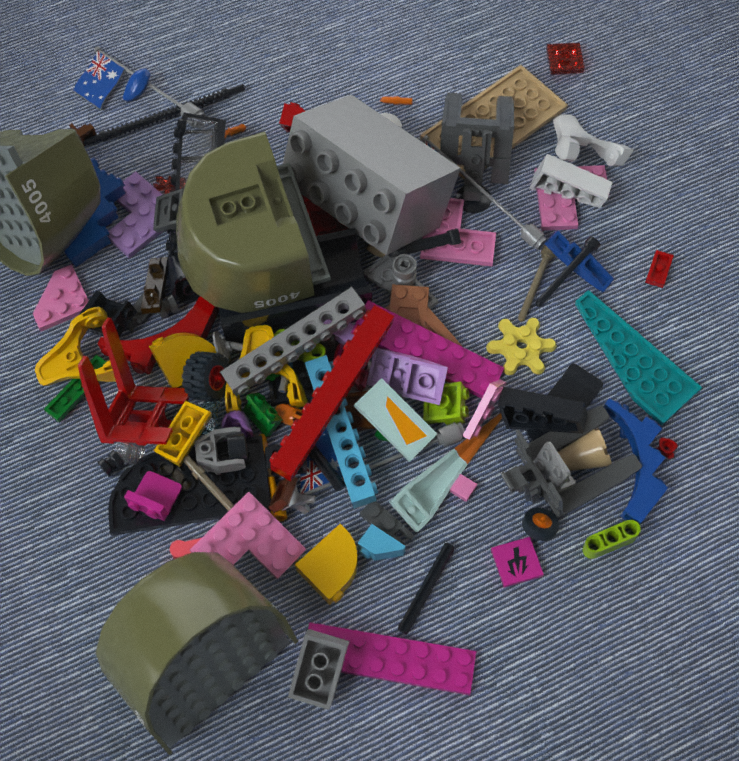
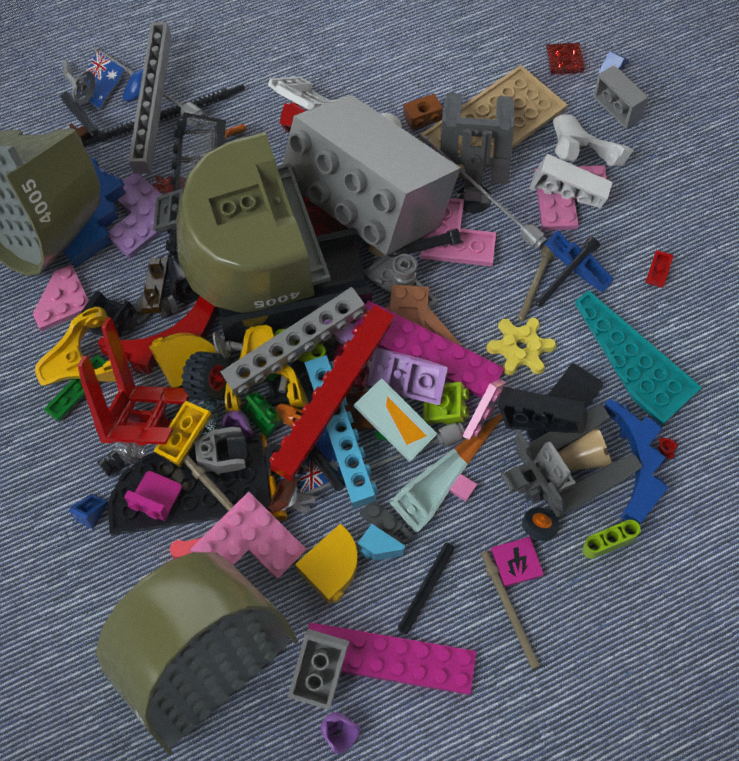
orange piece [380,96,413,105] -> none
none -> black axle [60,92,100,137]
none -> light grey dish [62,60,96,104]
none -> blue slope [69,494,108,529]
none -> light grey brick [128,22,172,174]
none -> white wedge [268,77,341,110]
none -> medium lavender hair [321,712,361,754]
none -> dark orange brick [403,93,443,130]
none -> dark tan bar [481,551,540,670]
none -> light grey brick [593,65,648,129]
none -> slope [597,51,629,76]

